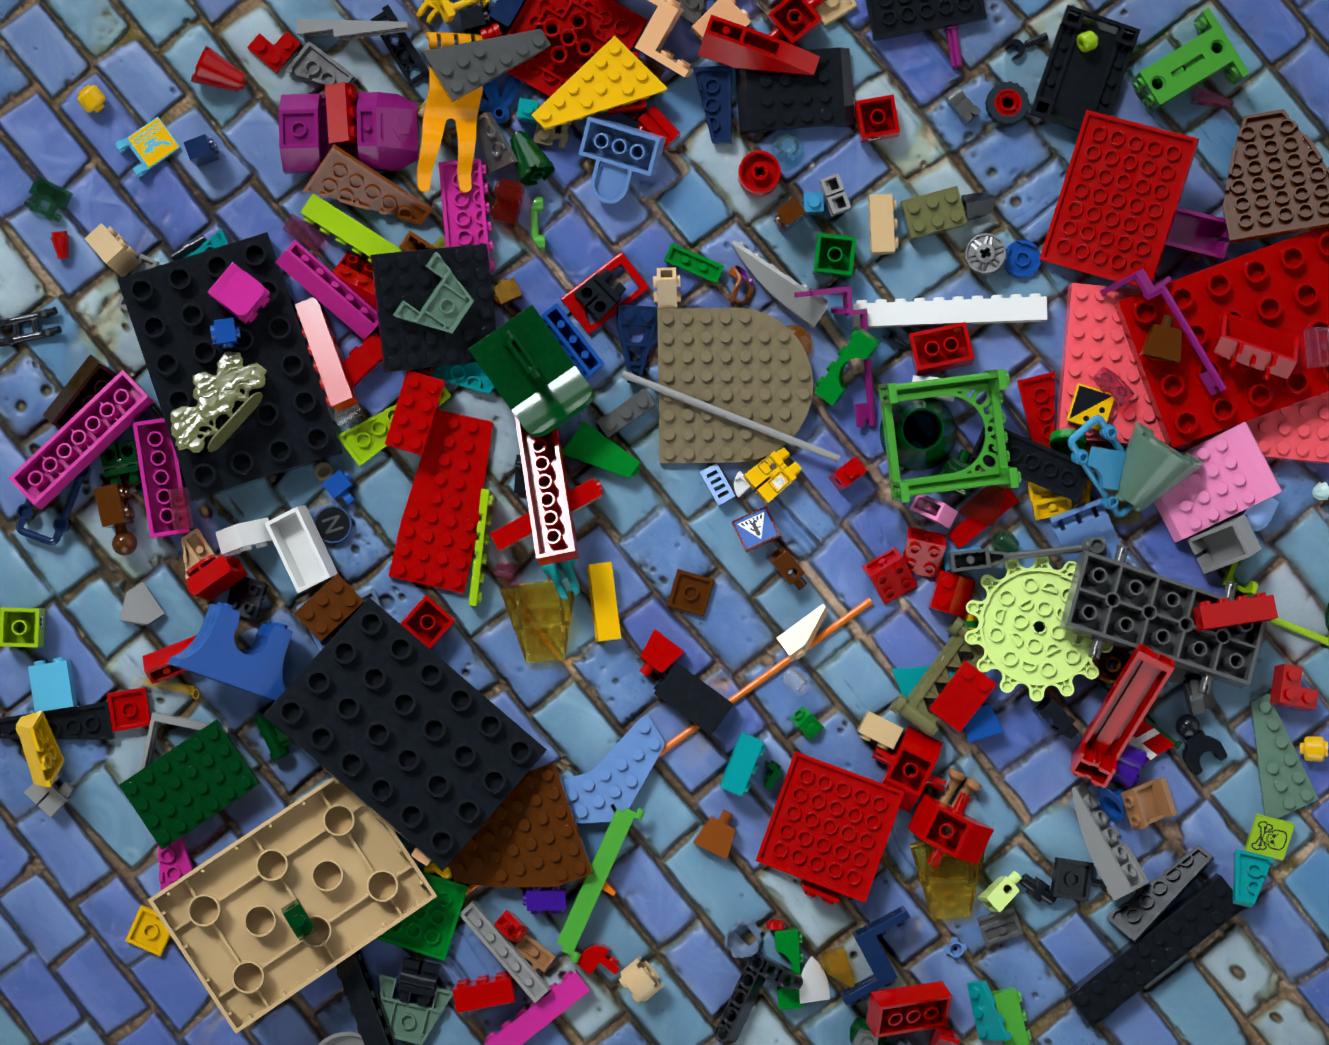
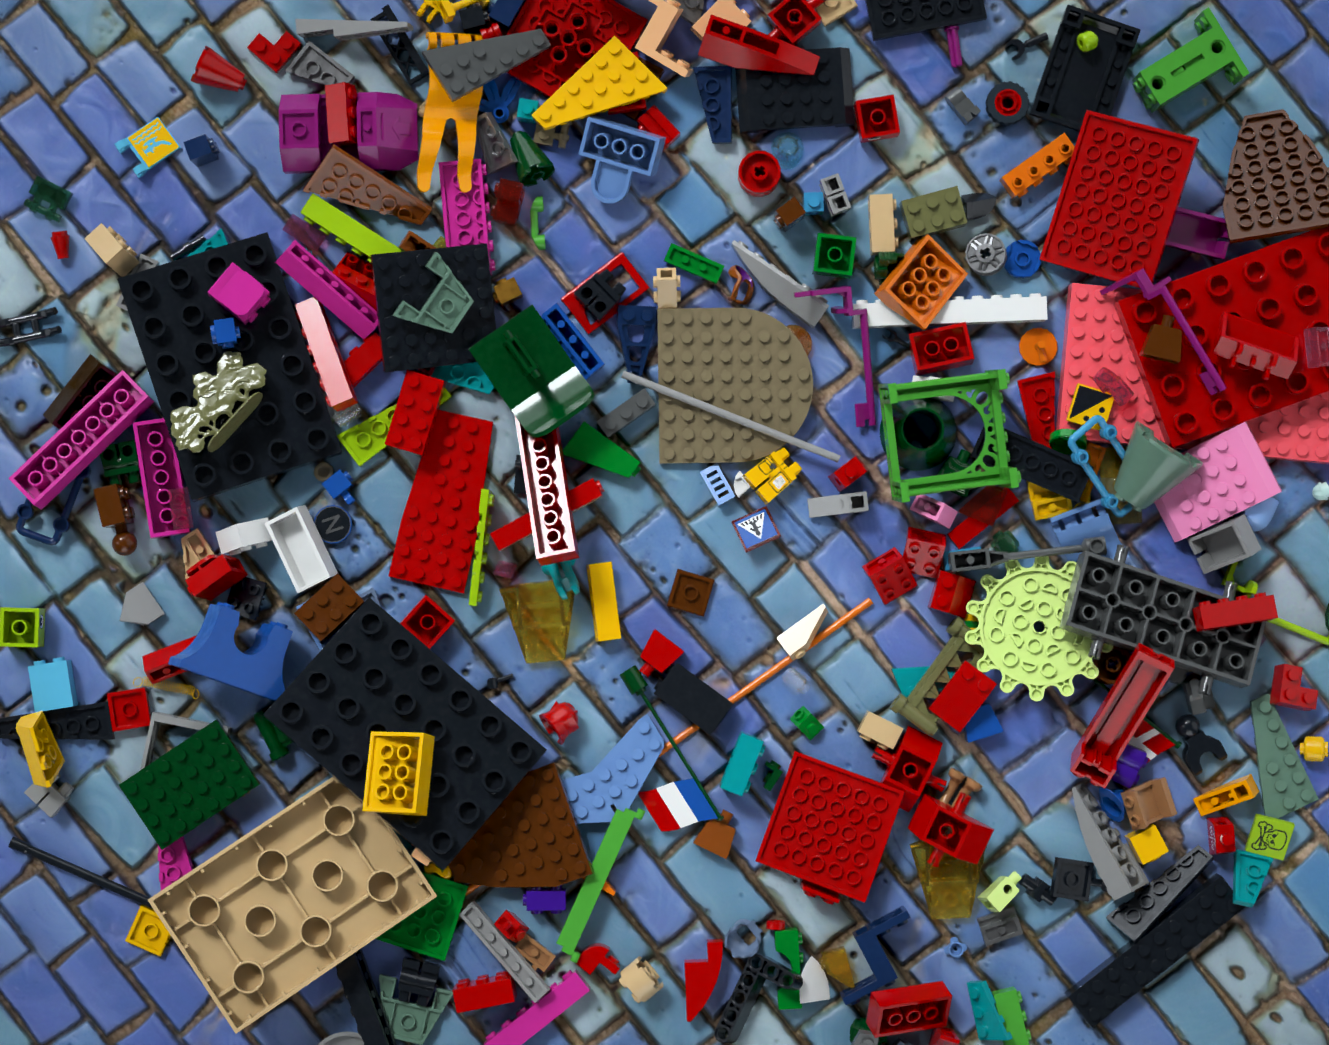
yellow head [77,84,106,114] -> none
dark green torso [281,898,317,941] -> none
reddish brown torso [767,546,807,590] -> none
green arch [814,328,881,406] -> none
black hips [1032,697,1079,739] -> none
dark azure tile [1087,446,1126,490] -> none
clear pink slope [1191,85,1234,109] -> none
none -> black piece [8,837,154,910]
none -> yellow slope [362,731,435,816]
none -> black hand [487,674,514,689]
none -> red helmet [539,701,579,745]
none -> flag [619,665,724,831]
none -> red slope [684,939,723,1022]
none -> light grey slope [807,491,869,518]
none -> orange slope [874,234,968,330]
none -> dark green hair [874,252,904,285]
none -> orange brick [999,132,1075,199]
none -> orange shield [1019,328,1057,366]
none -> yellow head [1124,823,1169,865]
none -> light orange slope [1193,774,1259,816]
none -> red torso [1207,817,1236,855]

